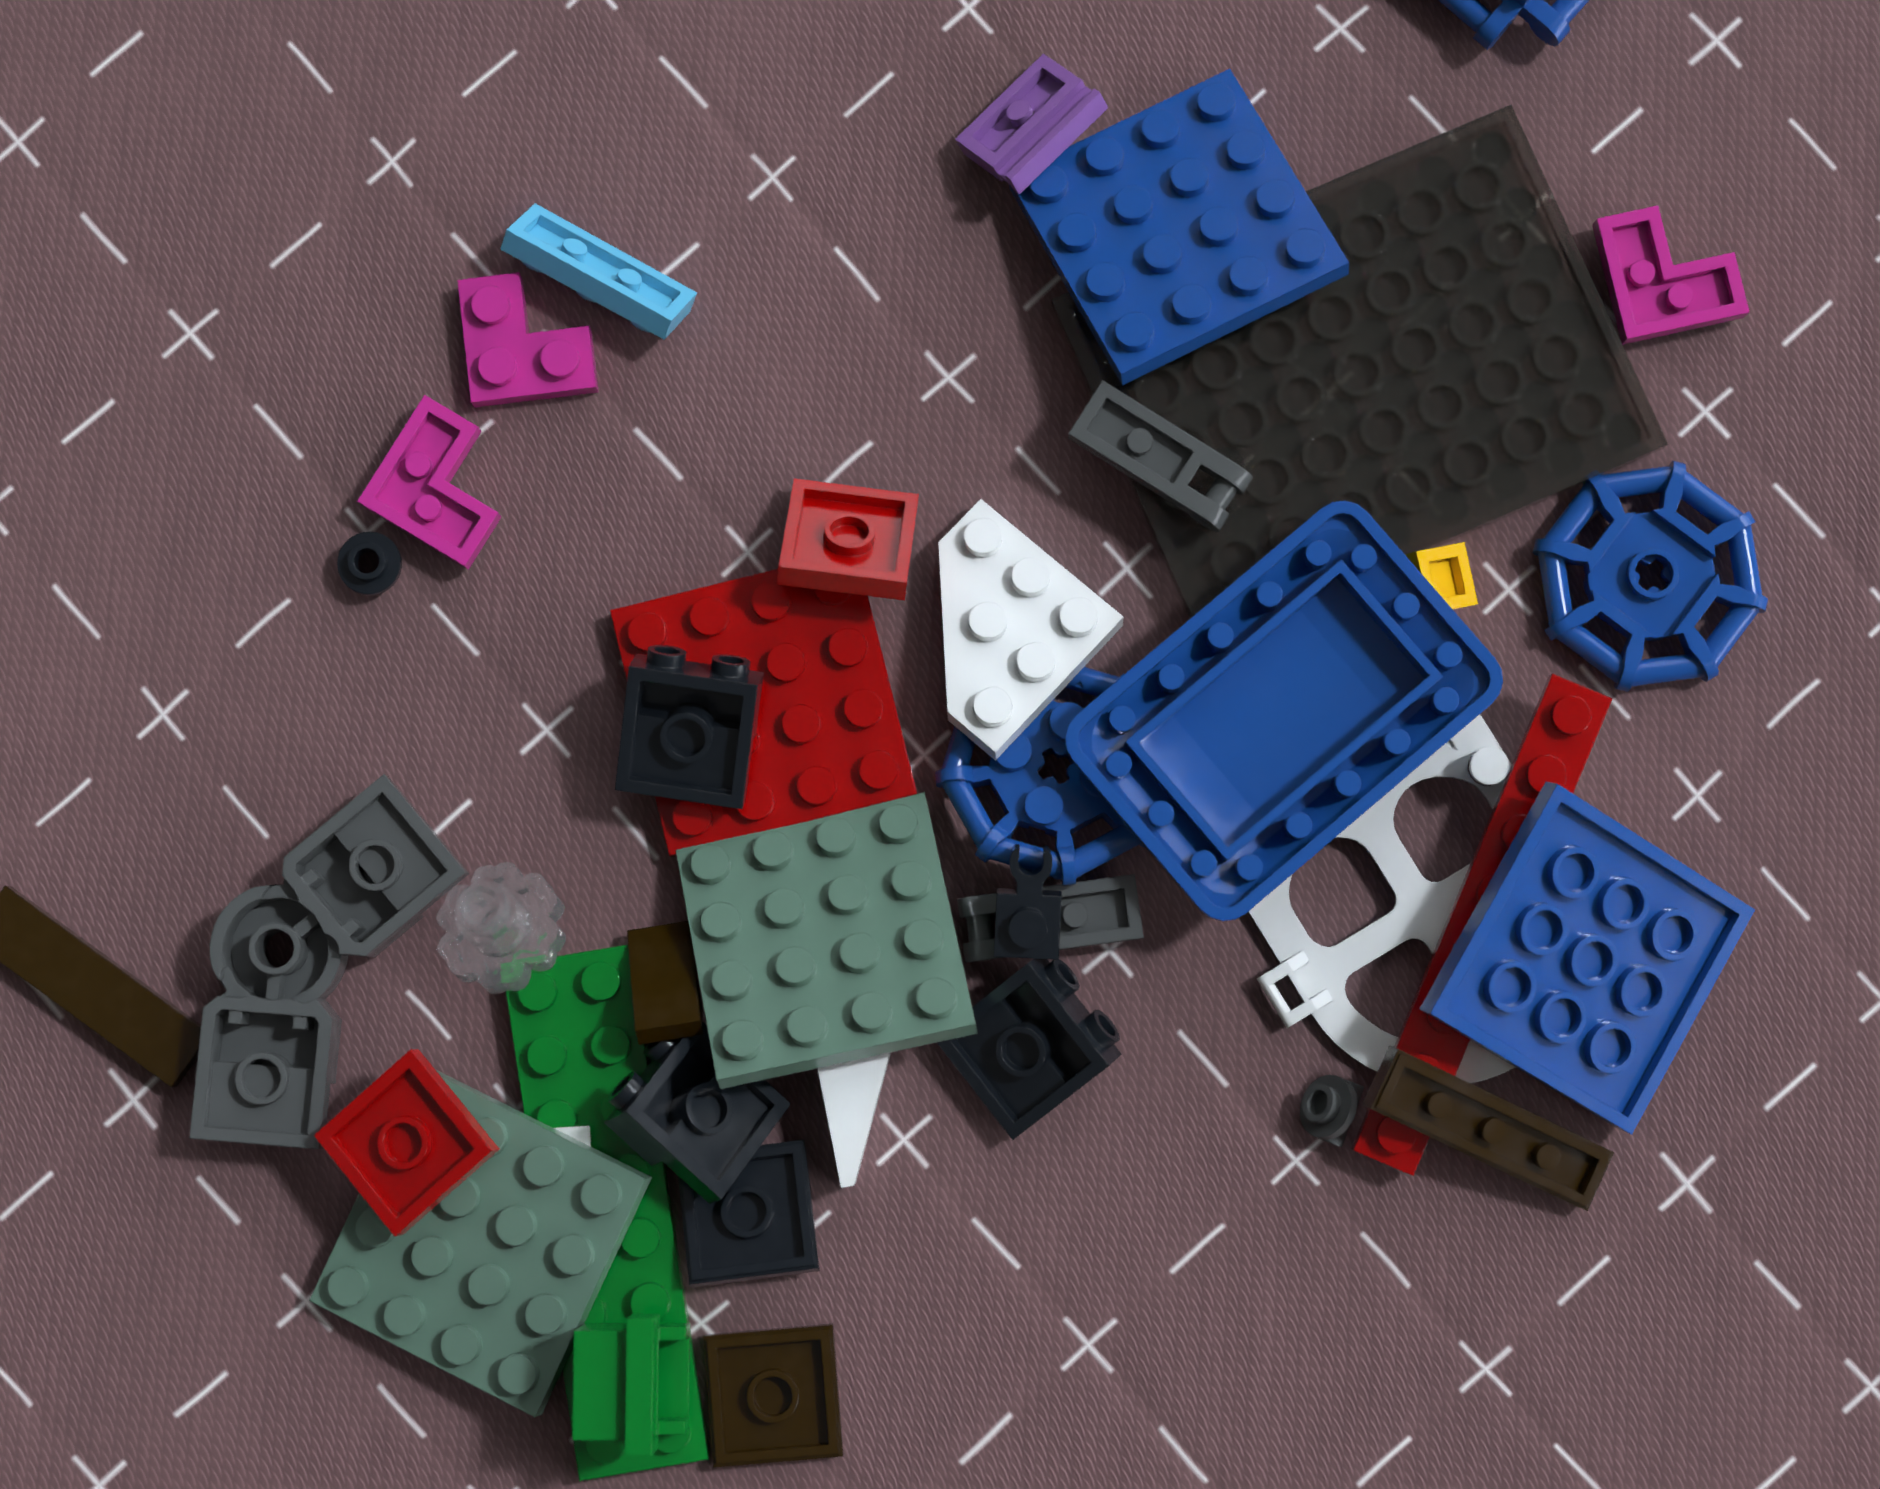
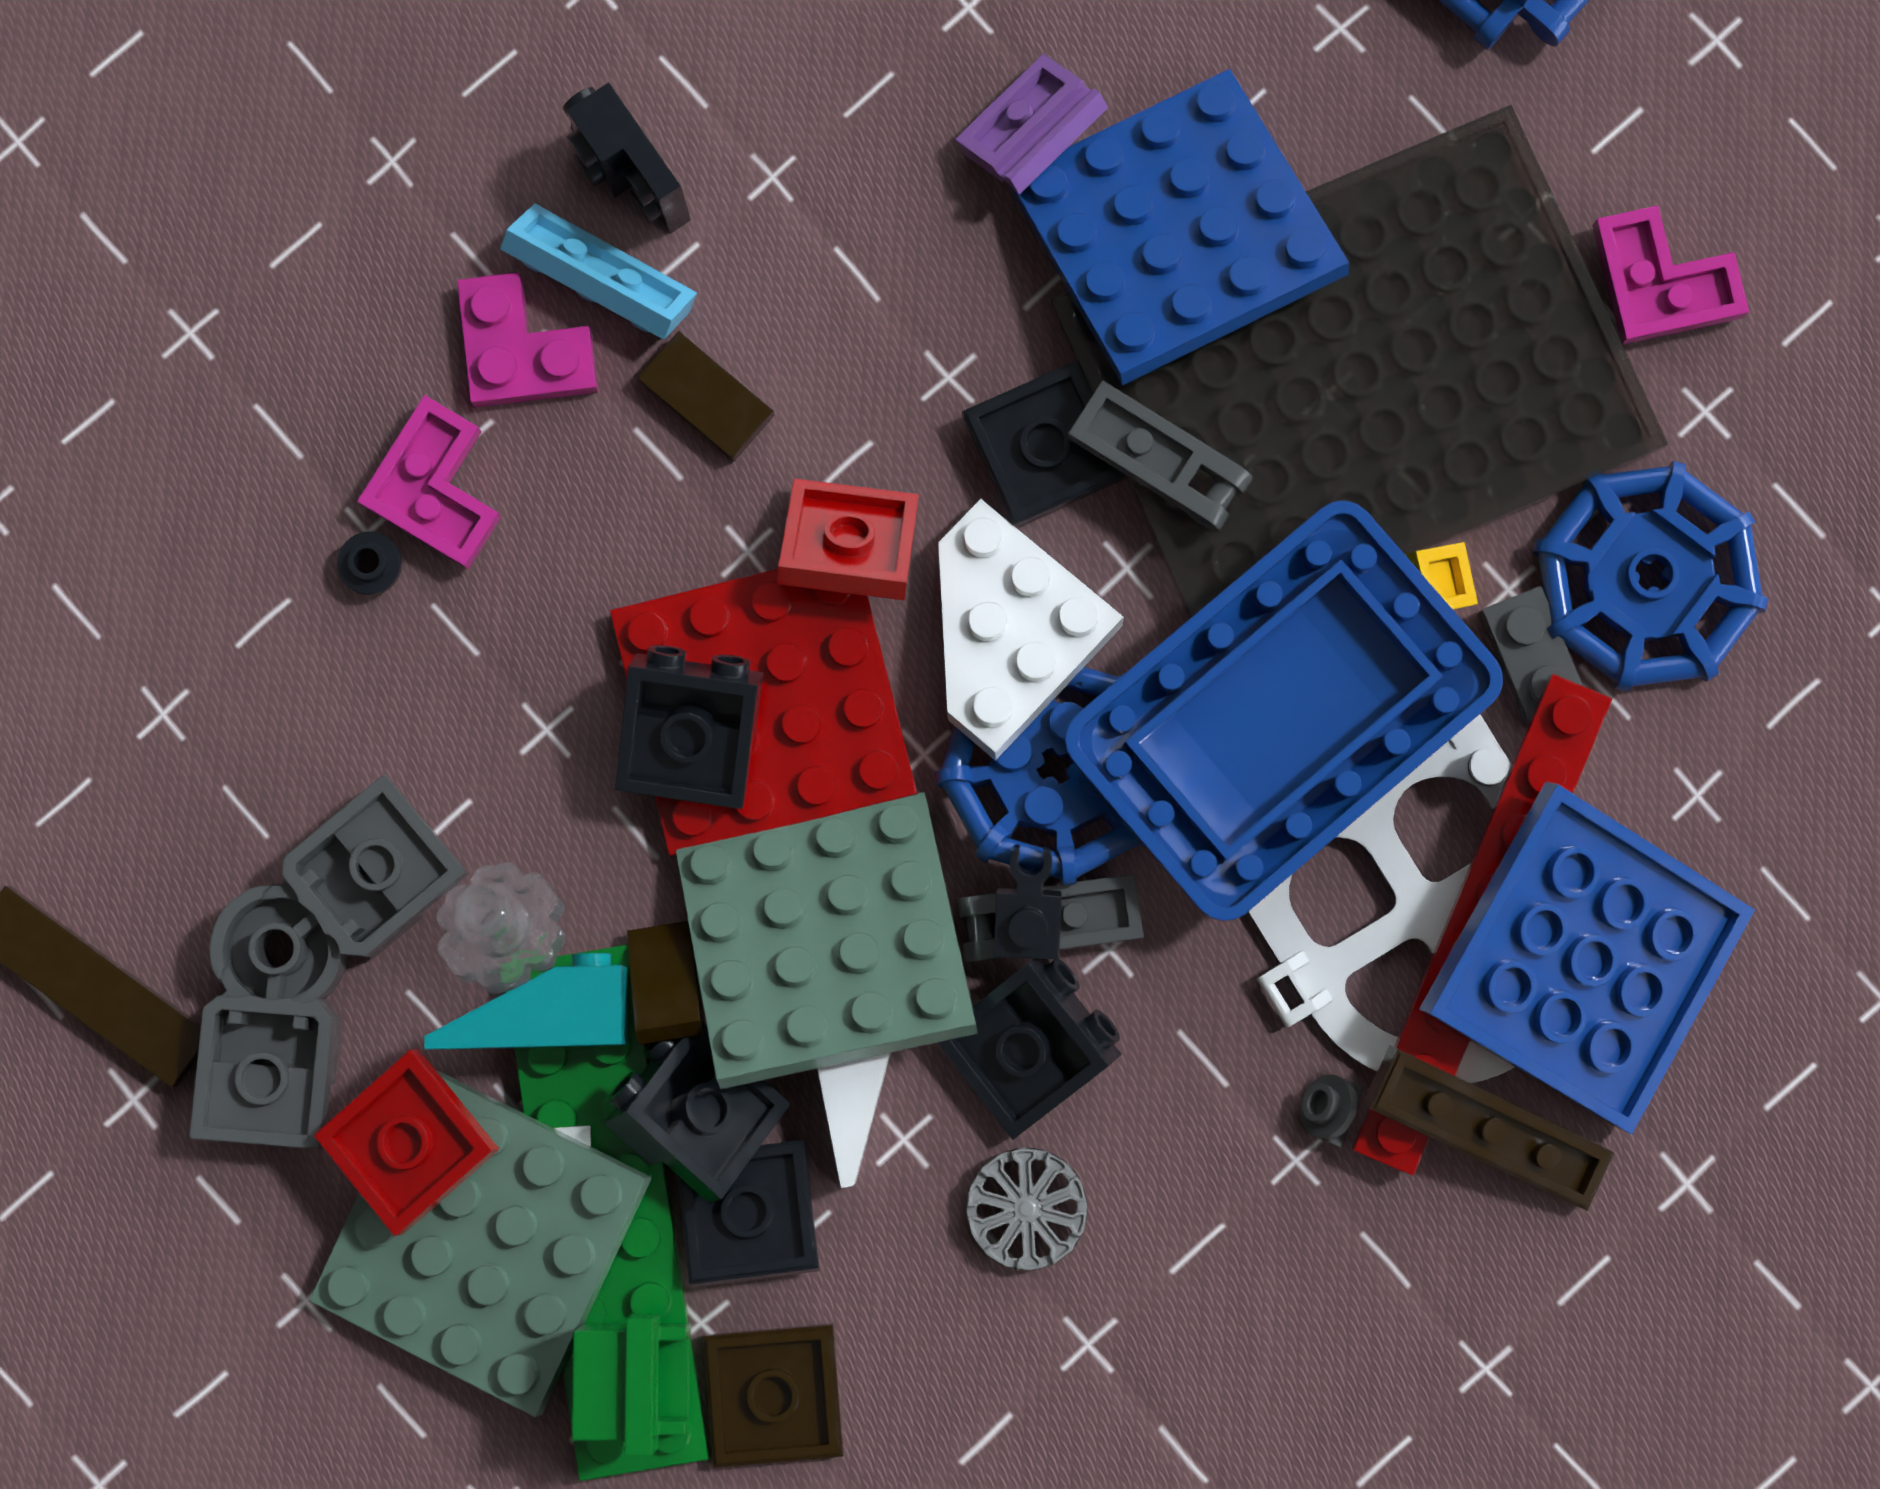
none -> teal slope [424,953,629,1050]
none -> black plate [563,82,691,234]
none -> dark brown tile [637,331,775,462]
none -> black plate [962,361,1128,527]
none -> light grey wheel [966,1148,1087,1270]
none -> dark grey plate [1478,586,1583,728]

